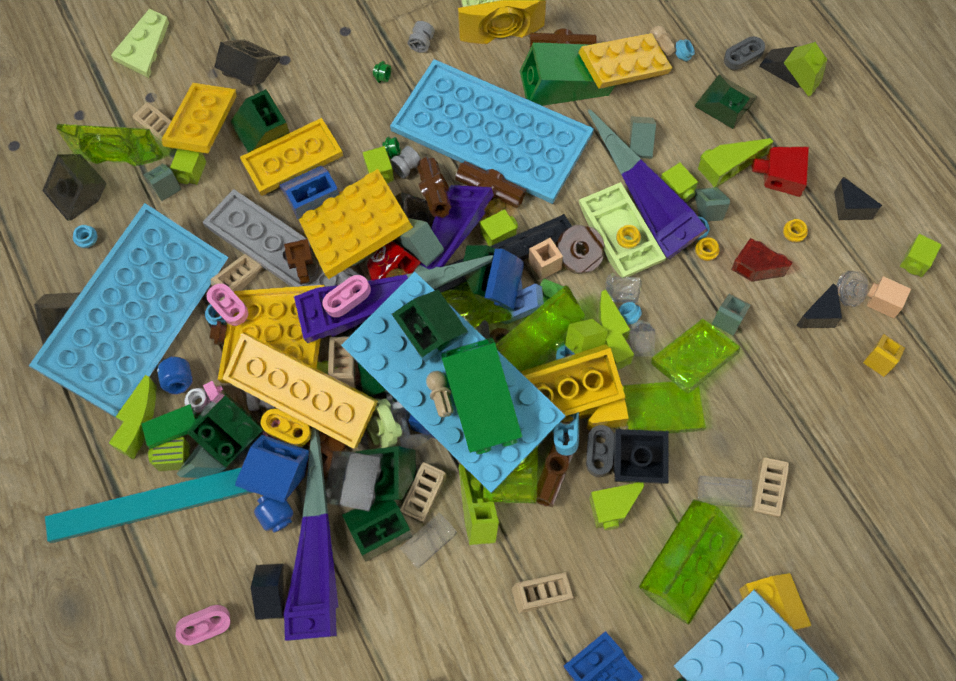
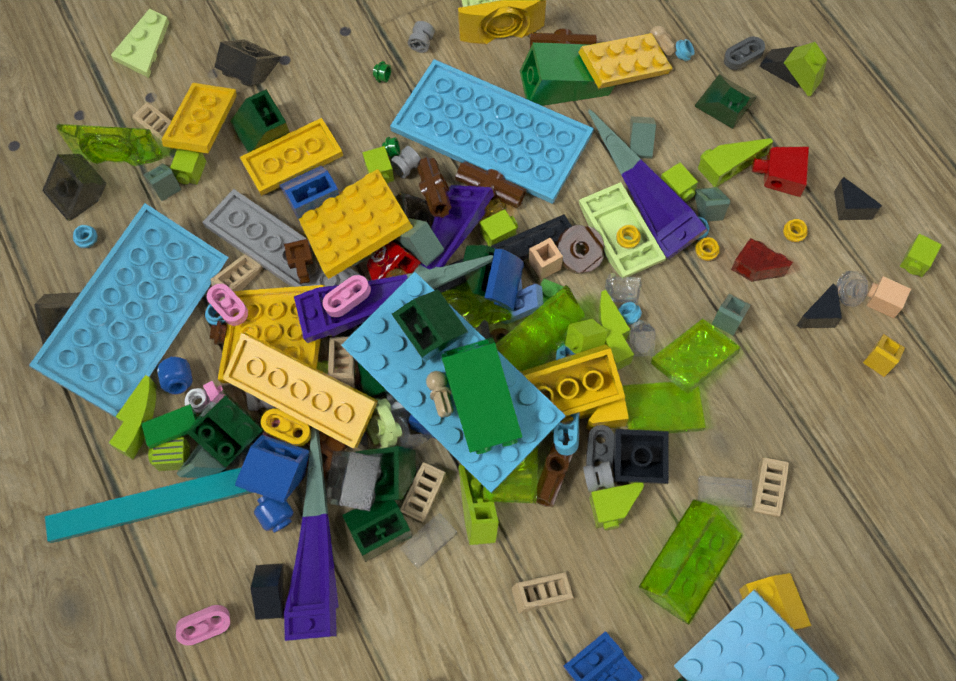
none -> light grey wheel [583,461,615,492]

